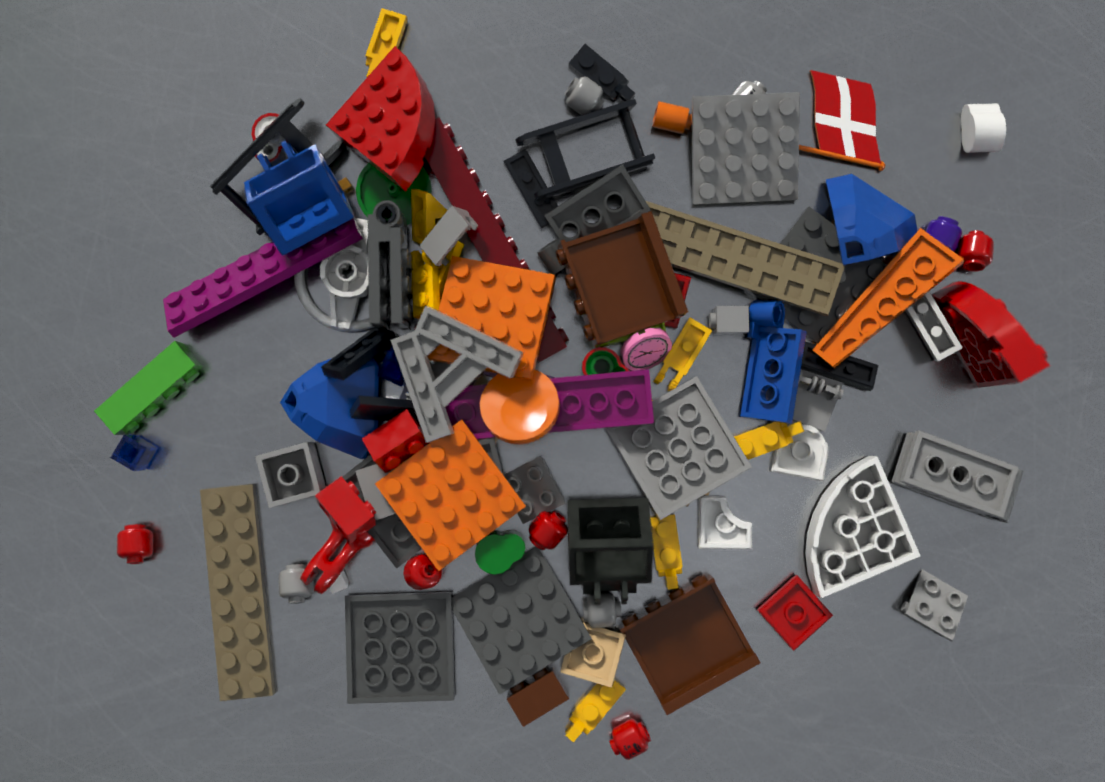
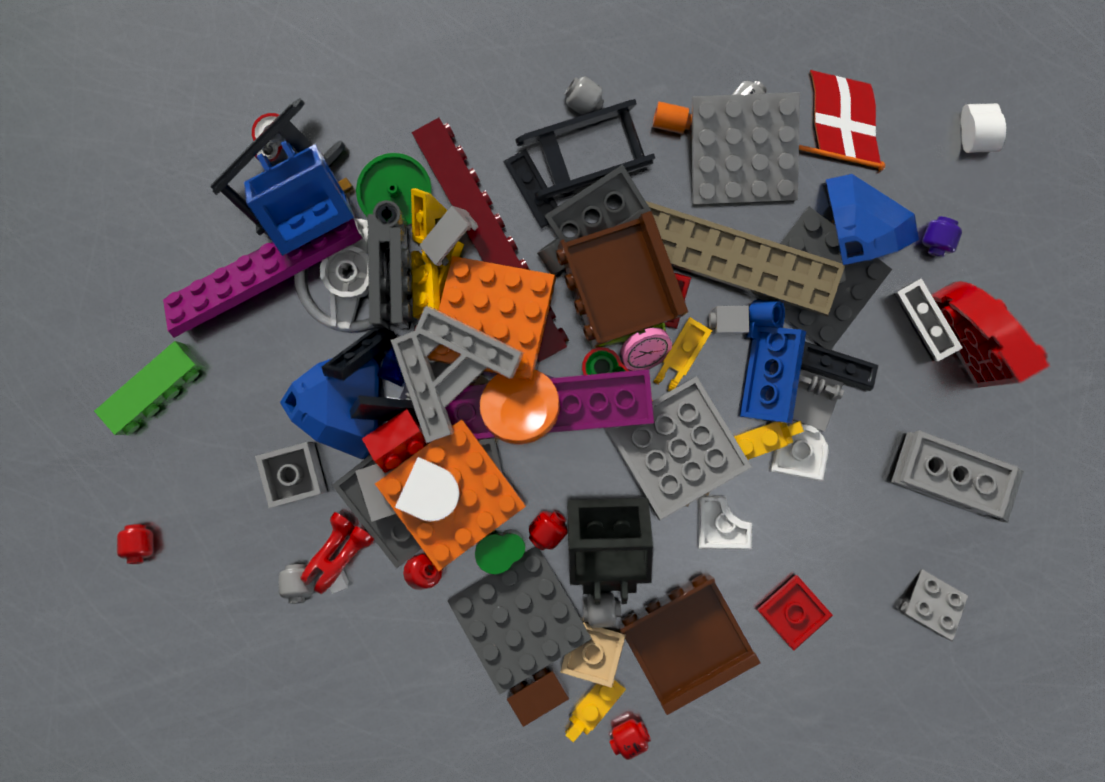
clear blue brick [110,434,158,471] -> none
dark tan plate [200,484,275,701] -> none
red brick [315,476,376,544] -> none
red brick [326,46,435,192] -> none
dark grey plate [345,592,455,704] -> none
yellow hinge [365,8,408,77] -> none
light grey hinge [504,456,566,524] -> none
black hinge [568,44,635,102] -> none
yellow hinge [650,514,683,590] -> none
white brick [805,456,920,598] -> none
orange wing [813,228,964,368] -> none
red head [957,230,994,272] -> none
none -> white tile [395,457,460,521]

